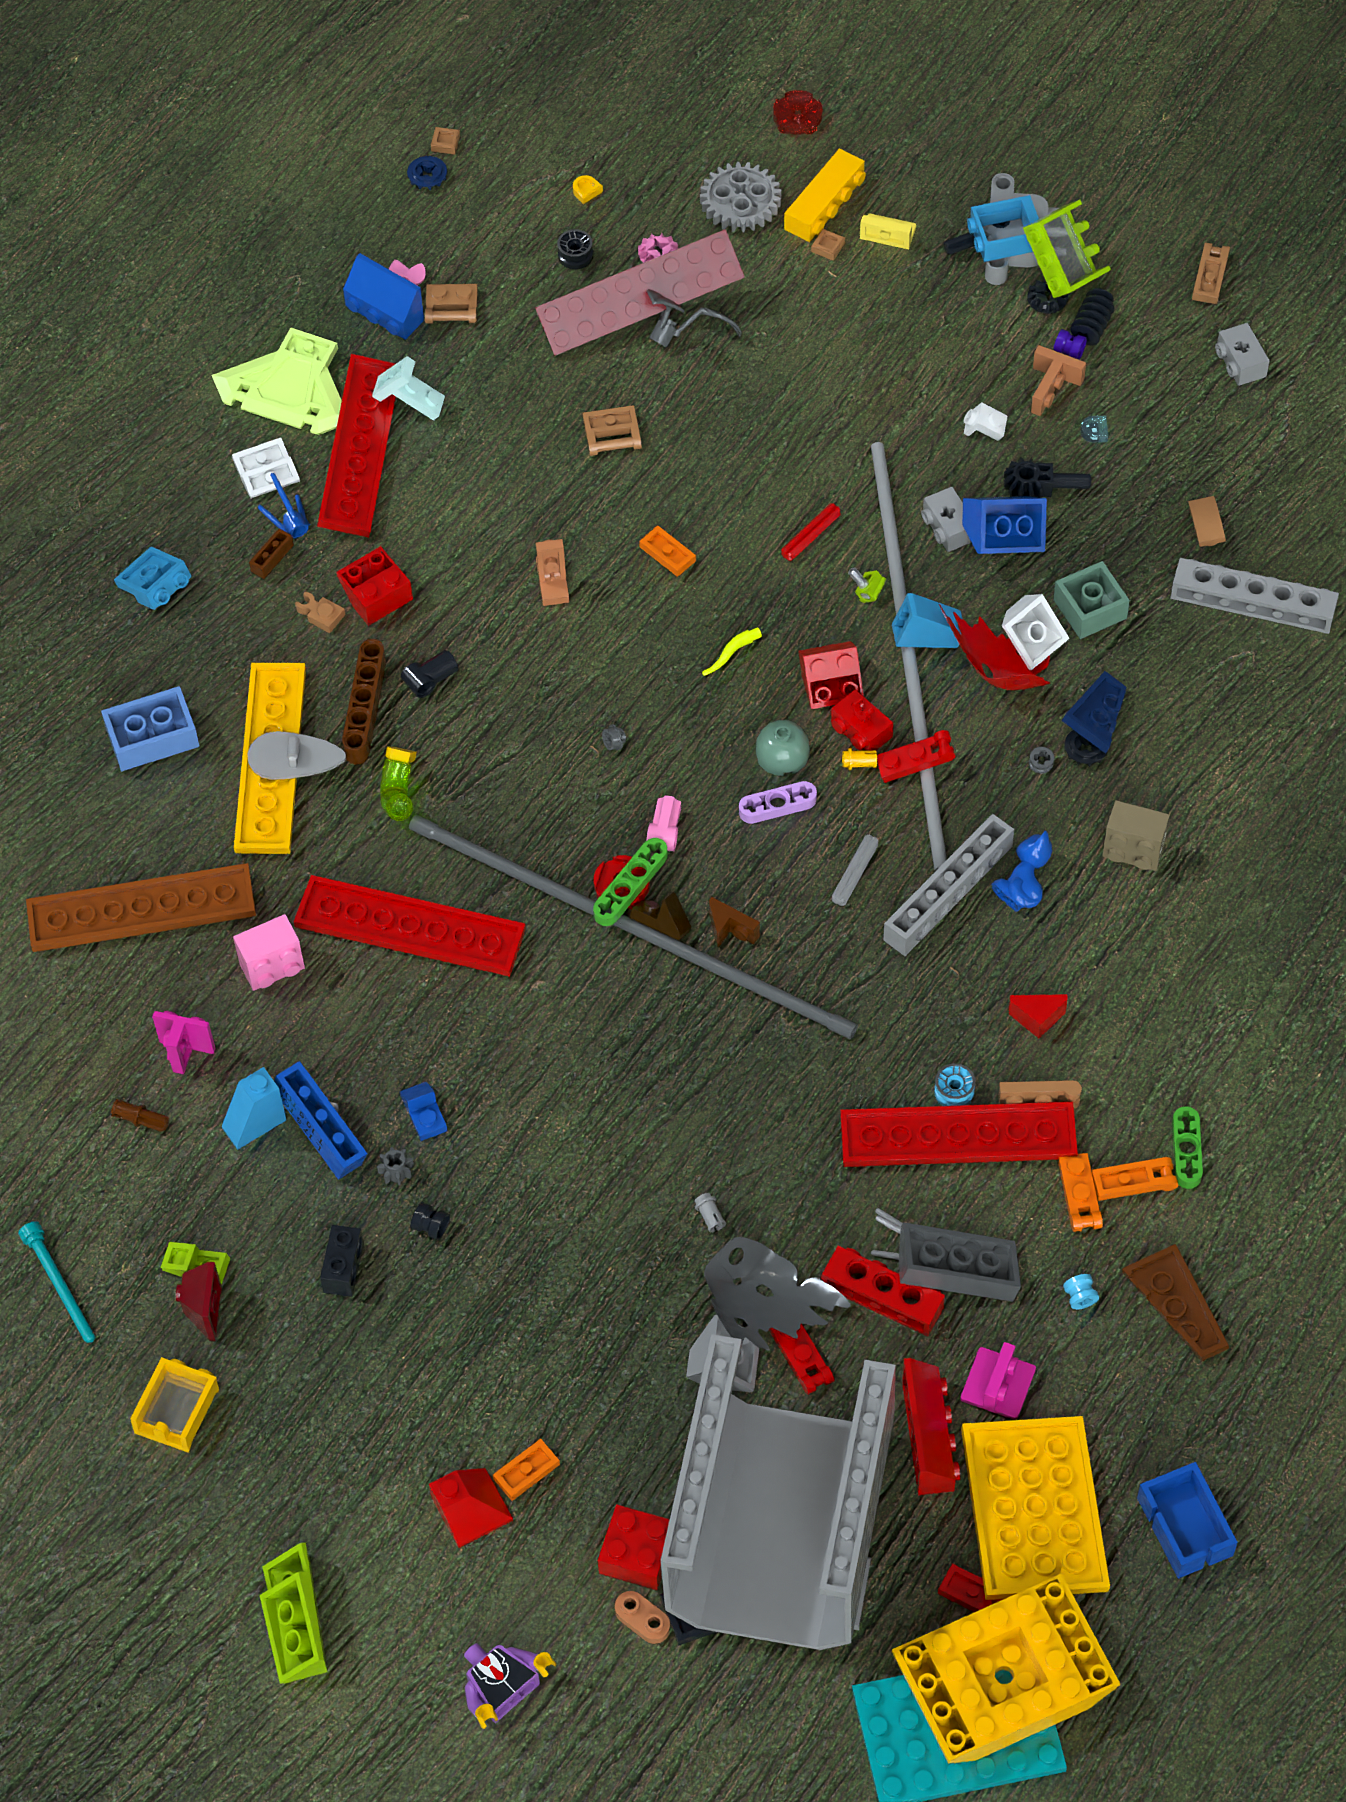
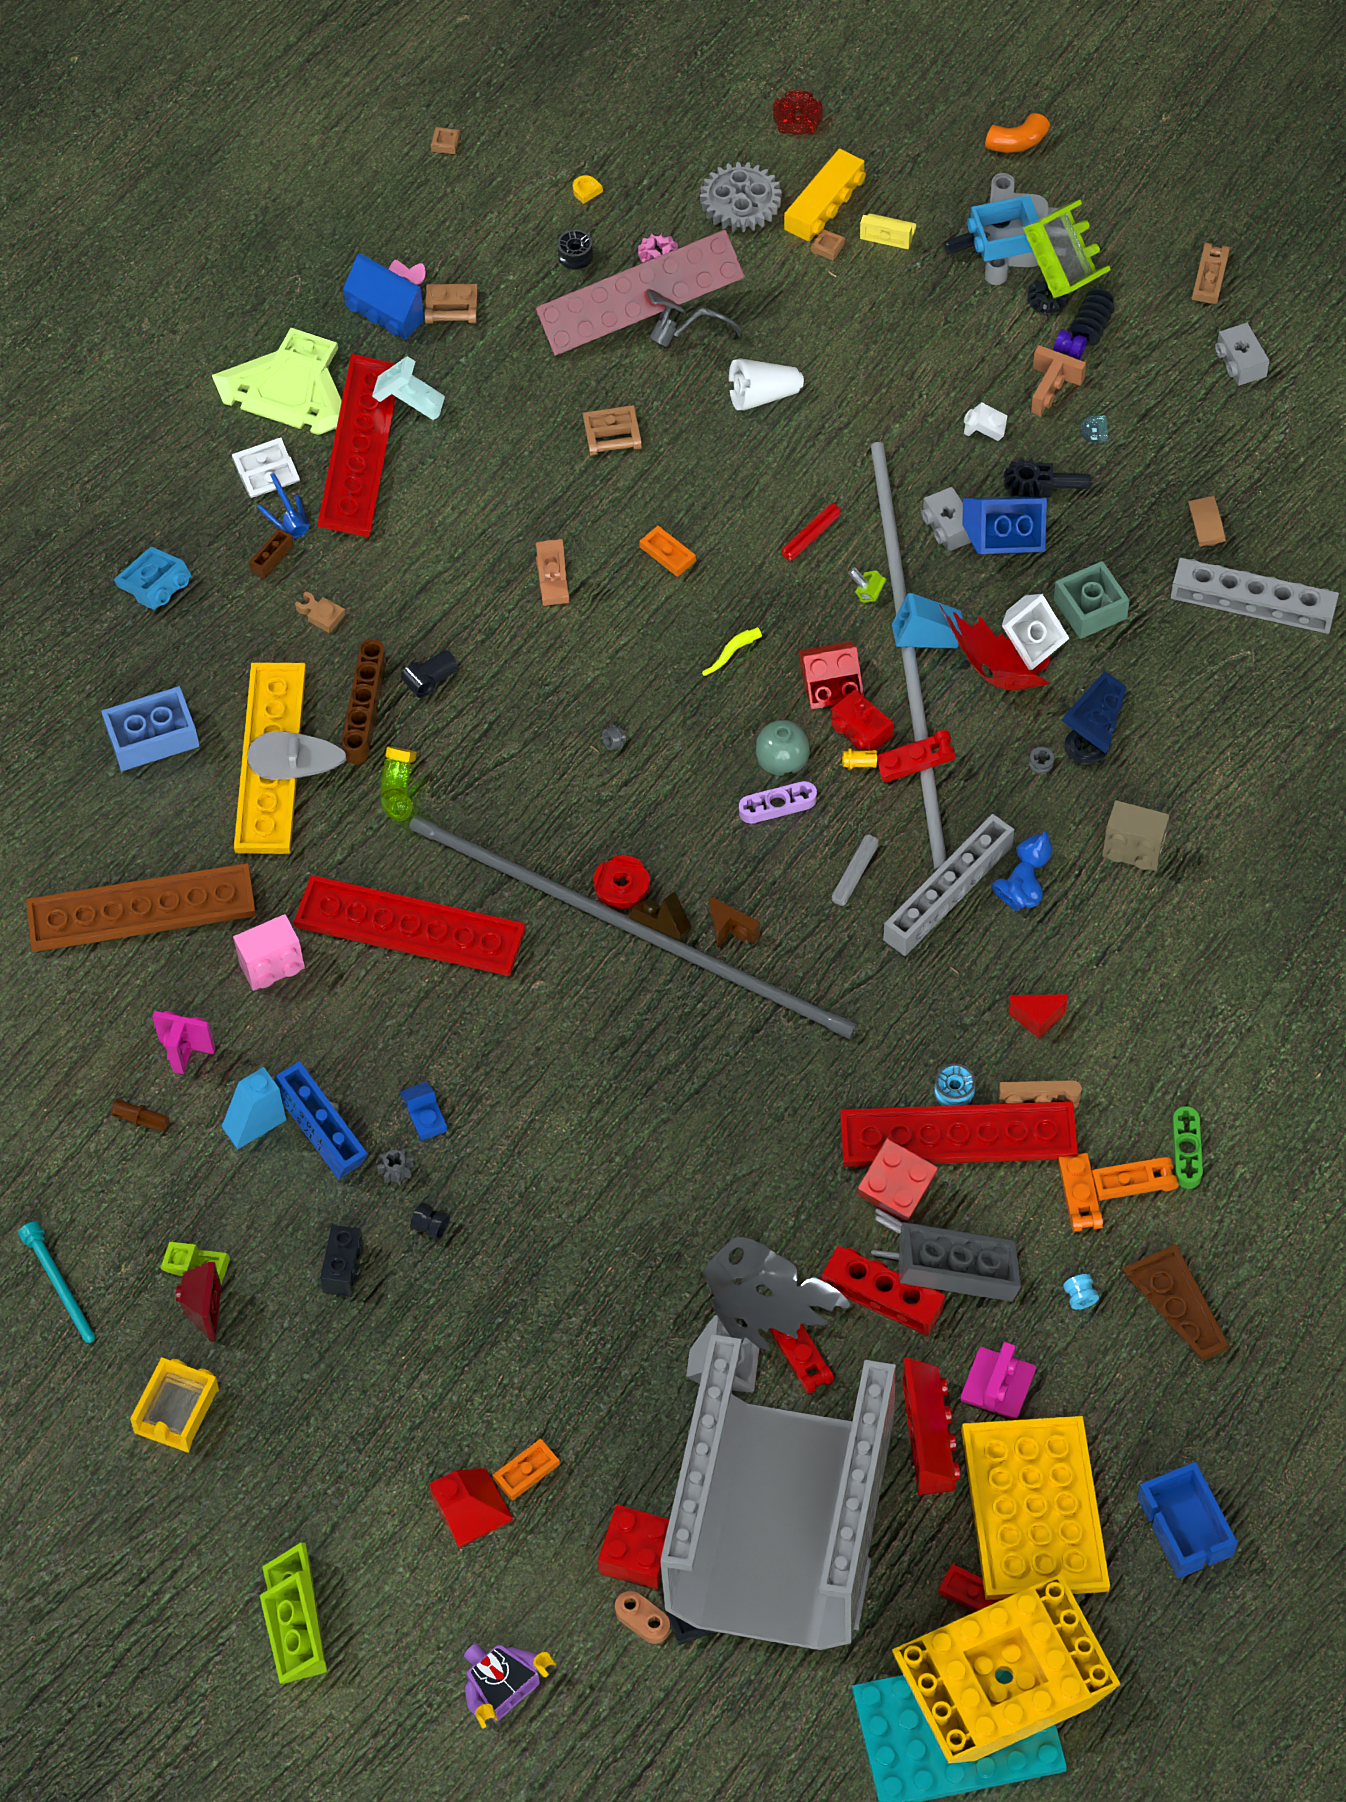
red slope [336,546,413,626] -> none
dark blue gear [407,156,447,190] -> none
bright green beam [593,838,668,926] -> none
bright pink piece [646,796,681,851] -> none
light grey pin [695,1193,726,1233] -> none
none -> white cone [729,358,803,411]
none -> brick [856,1139,938,1223]
none -> orange cylinder [985,113,1050,153]

